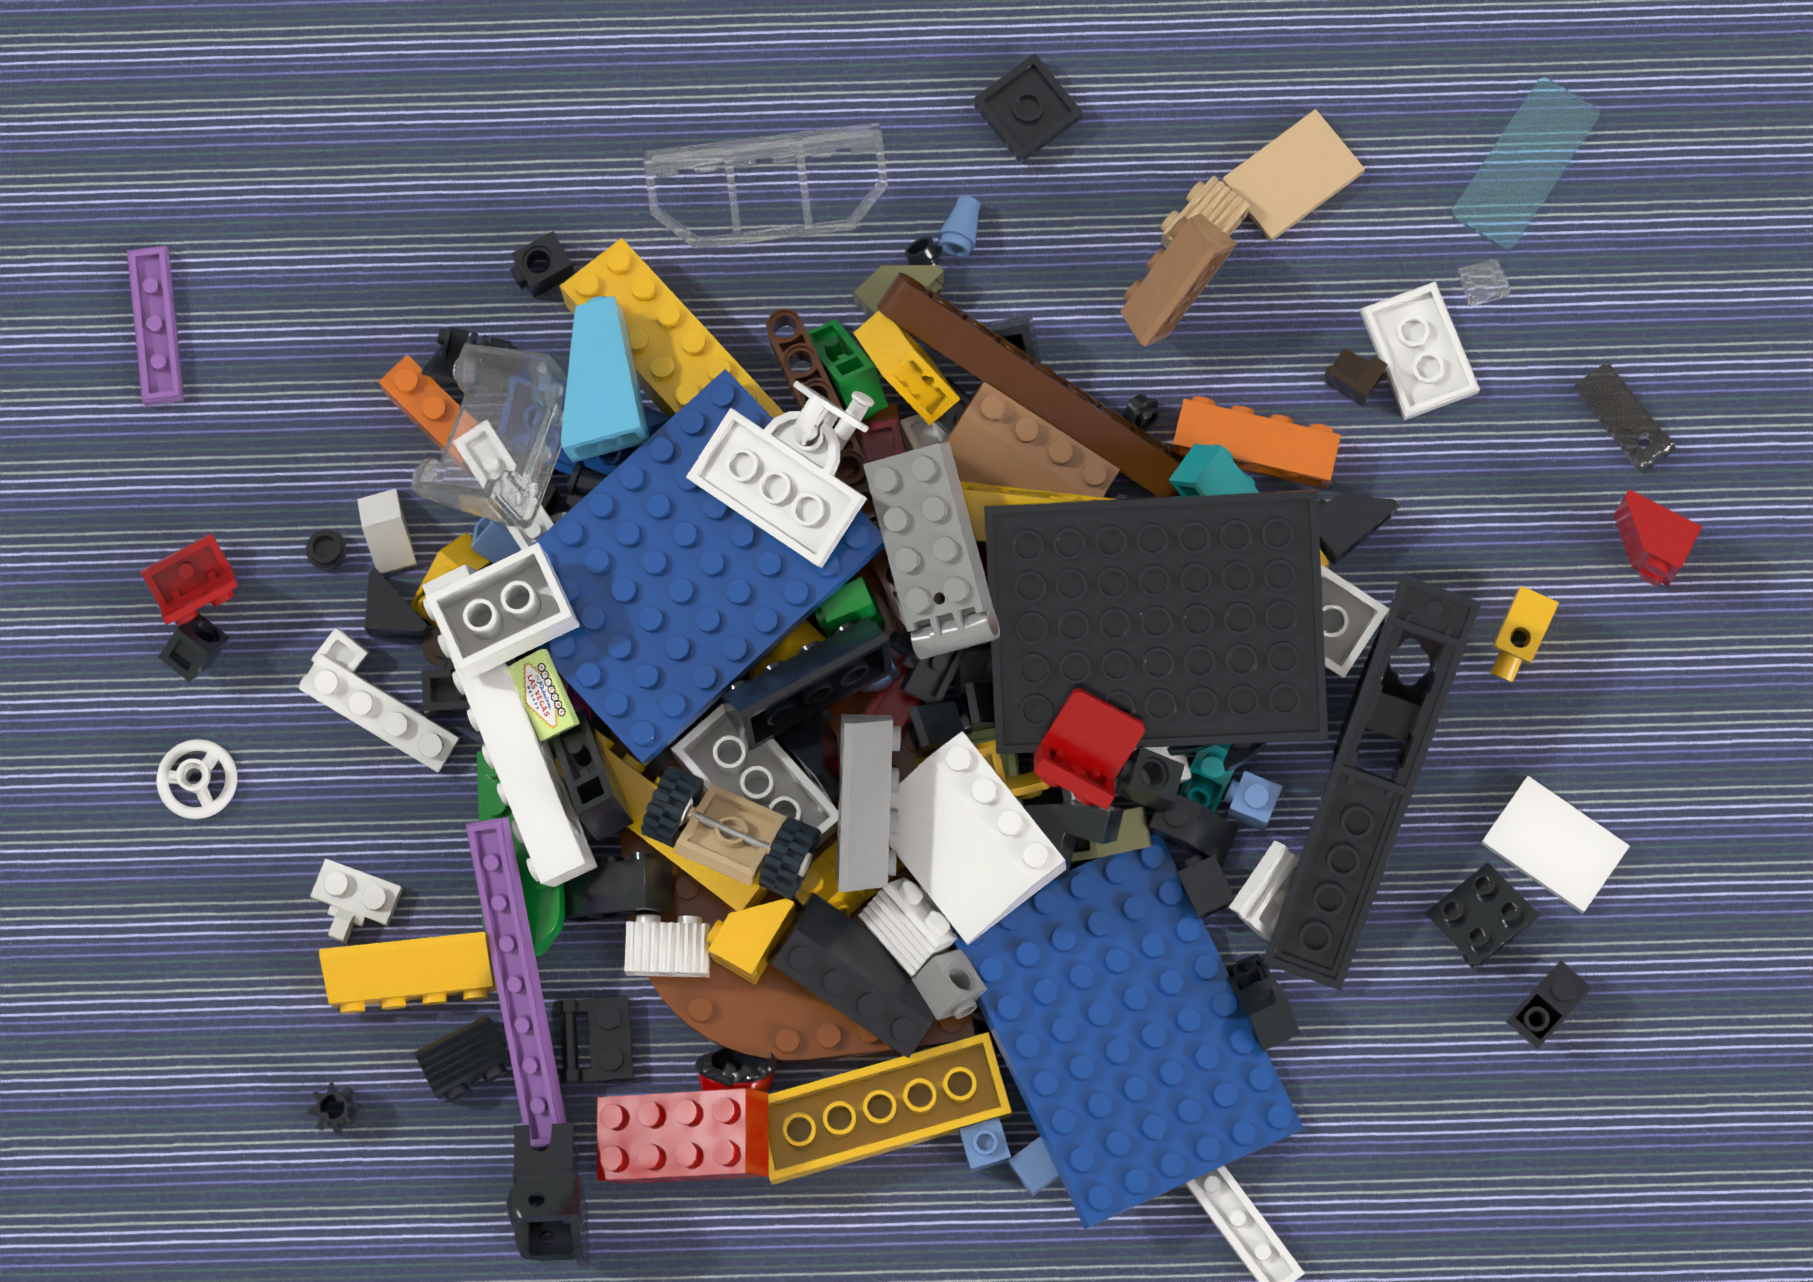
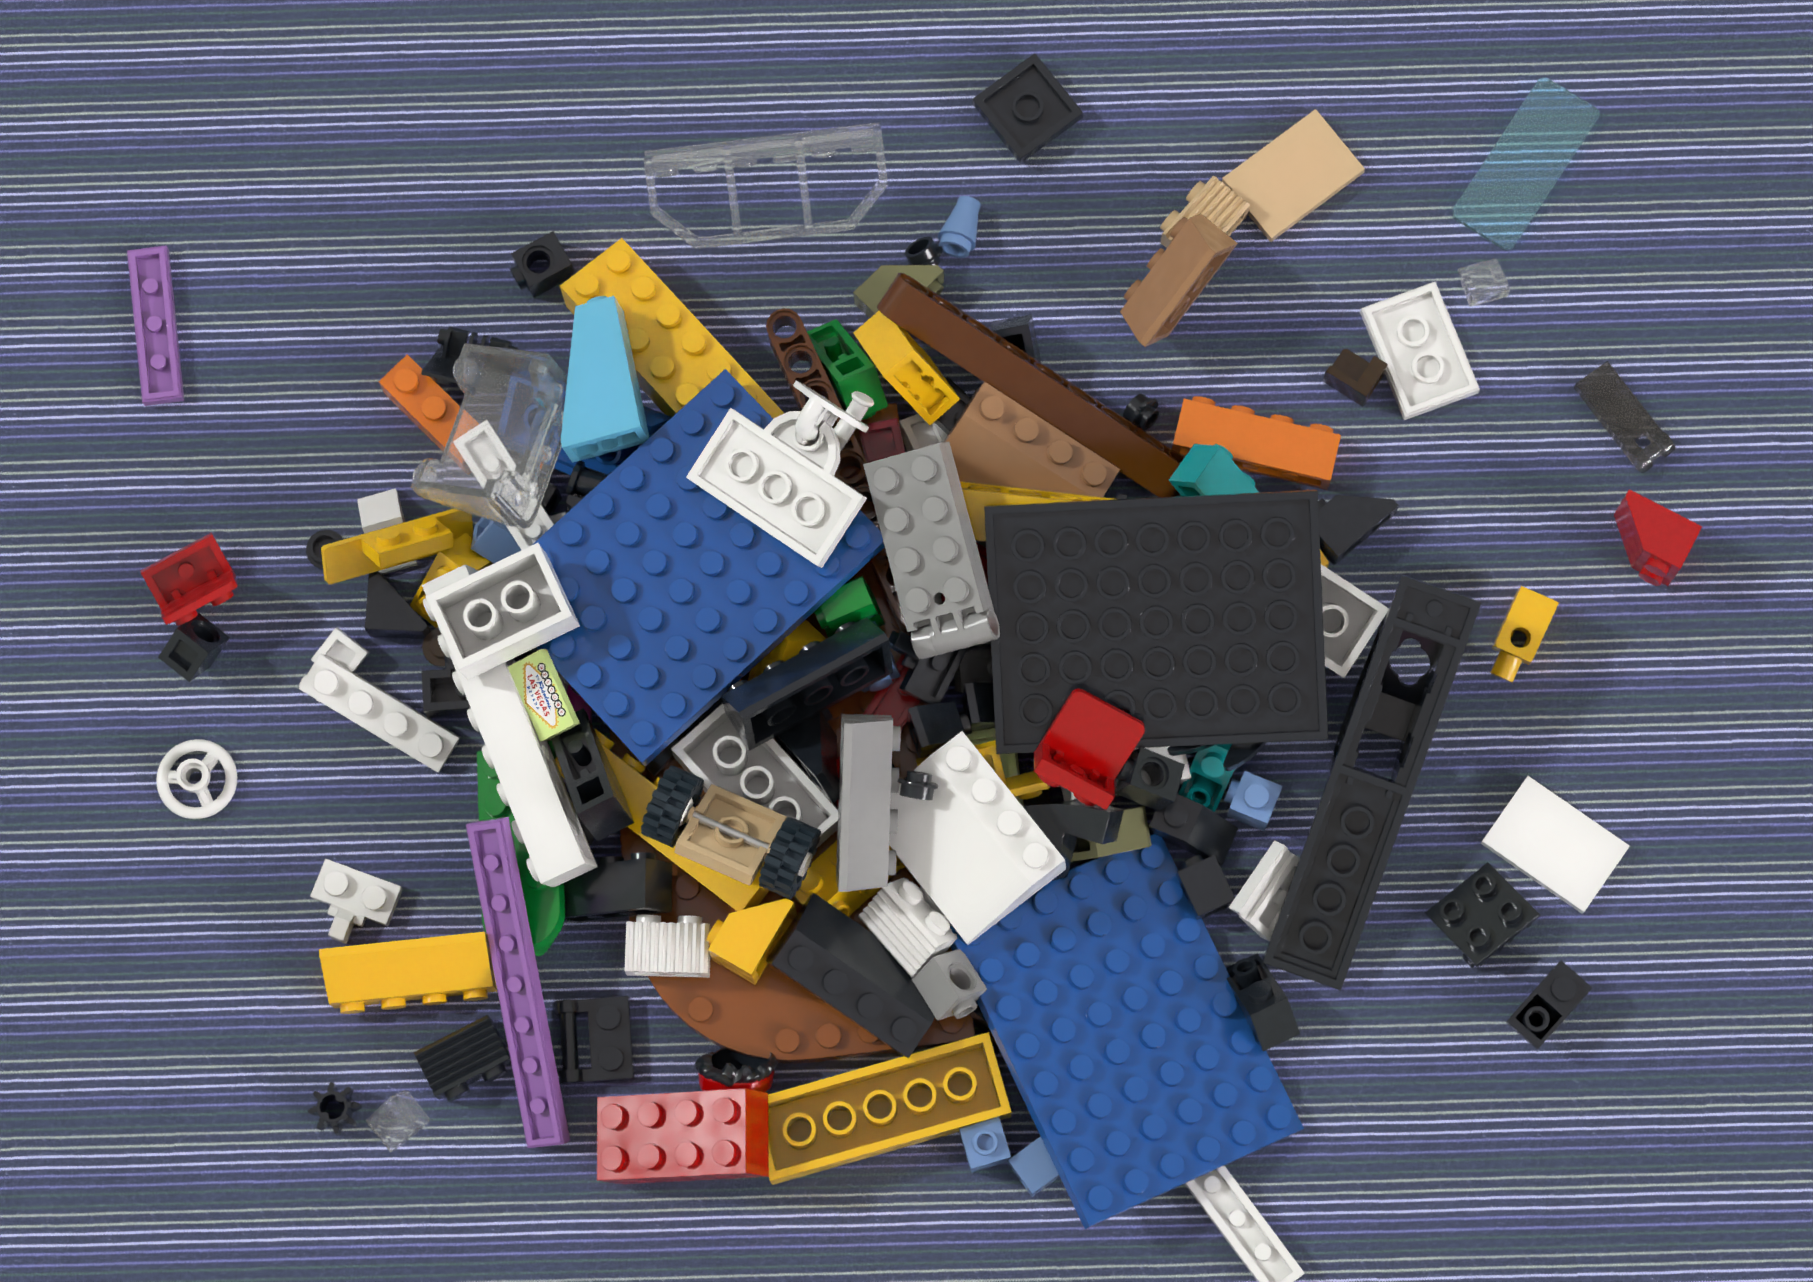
black piece [506,1123,590,1268] -> none
none -> yellow bracket [321,505,474,584]
none -> clear slope [366,1090,430,1152]
none -> black plate [897,771,938,800]

